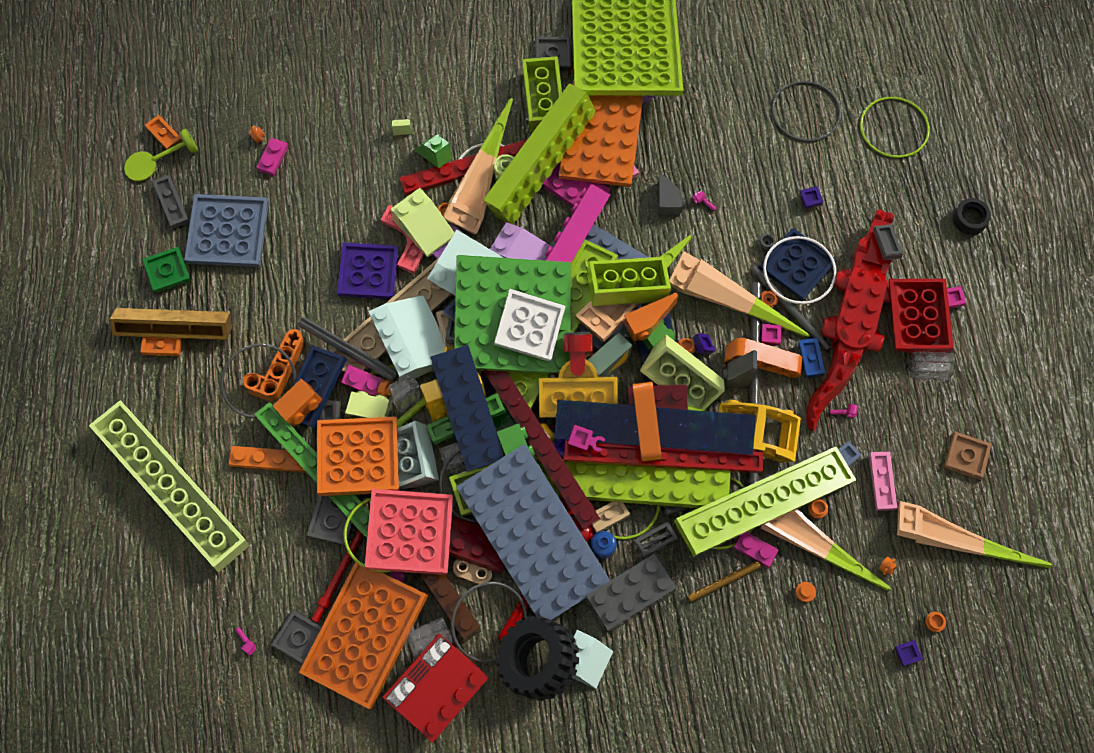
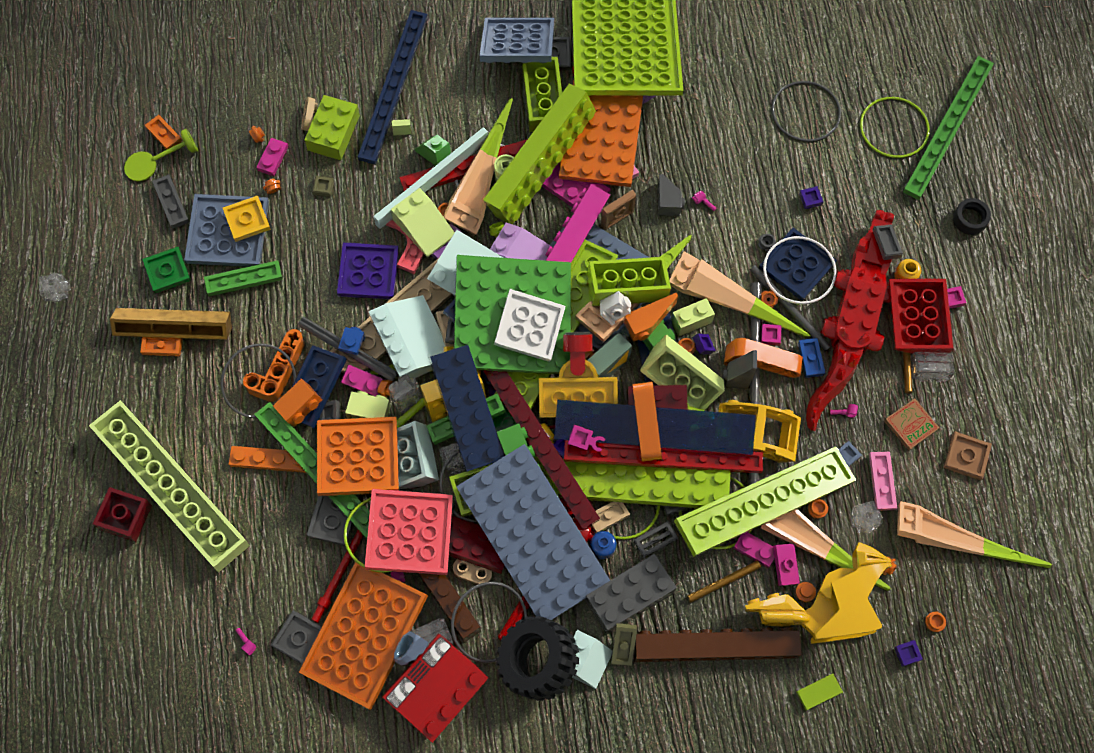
none -> clear brick [39,273,71,302]
none -> dark red brick [93,487,152,542]
none -> bright green plate [204,260,283,296]
none -> yellow plate [223,196,271,242]
none -> orange plate [263,179,281,194]
none -> tan plate [301,97,318,131]
none -> lime brick [305,95,360,160]
none -> olive tile [312,176,334,197]
none -> blue bracket [338,327,365,355]
none -> dark blue plate [358,10,428,165]
none -> light aqua tile [374,128,488,229]
none -> sand blue rock [394,631,428,665]
none -> sand blue plate [480,18,554,63]
none -> lime plate [489,222,504,238]
none -> white brick [600,291,631,325]
none -> medium nougat tile [601,190,636,230]
none -> olive plate [611,623,637,666]
none -> reddish brown brick [634,627,802,663]
none -> yellowish green brick [671,298,715,337]
none -> yellow piece [744,542,892,644]
none -> dark pink plate [773,544,800,586]
none -> lime tile [796,673,843,711]
none -> clear brick [851,501,882,534]
none -> medium nougat tile [884,398,940,451]
none -> yellow head [894,259,922,279]
none -> bright green plate [903,56,994,200]
none -> pearl gold bar [903,352,913,394]

